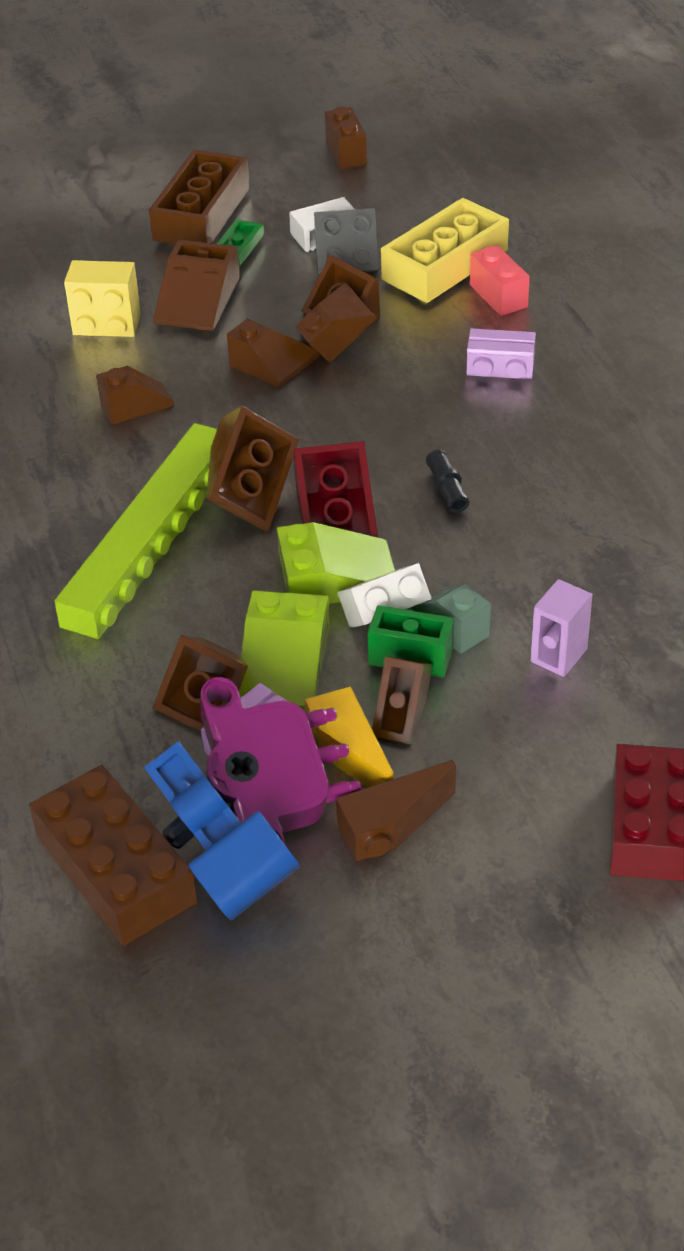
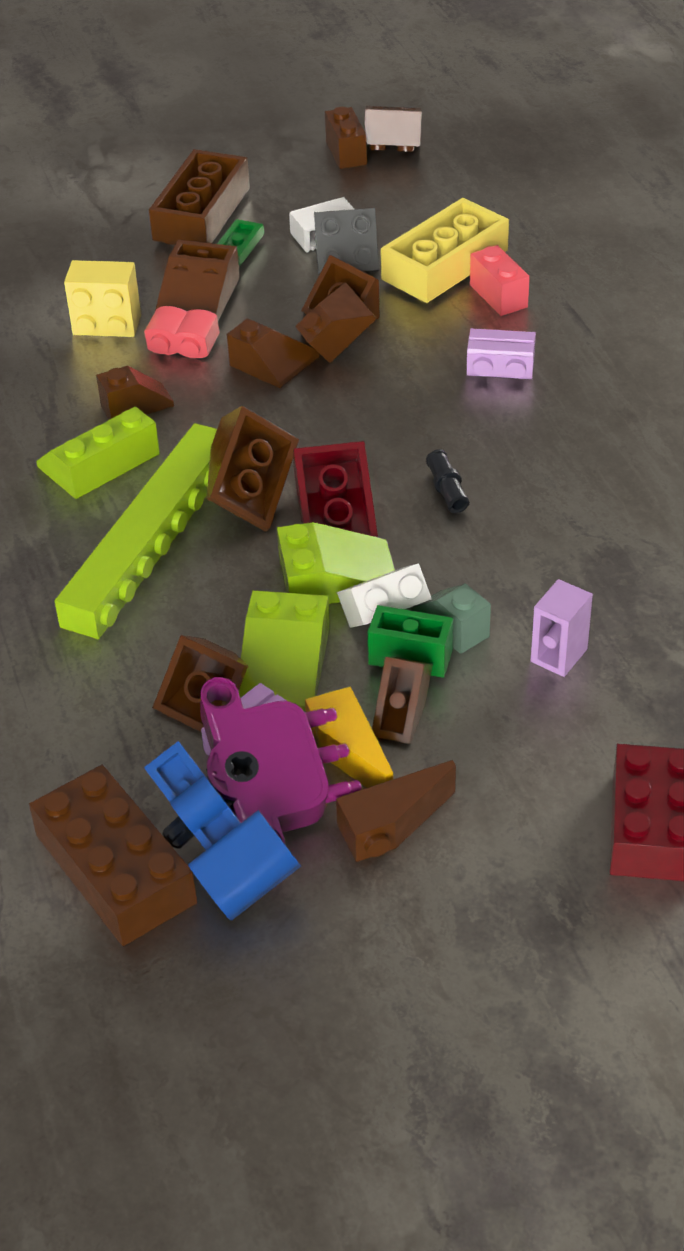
none -> lime slope [36,406,160,499]
none -> coral brick [144,306,220,358]
none -> slope [364,106,422,151]

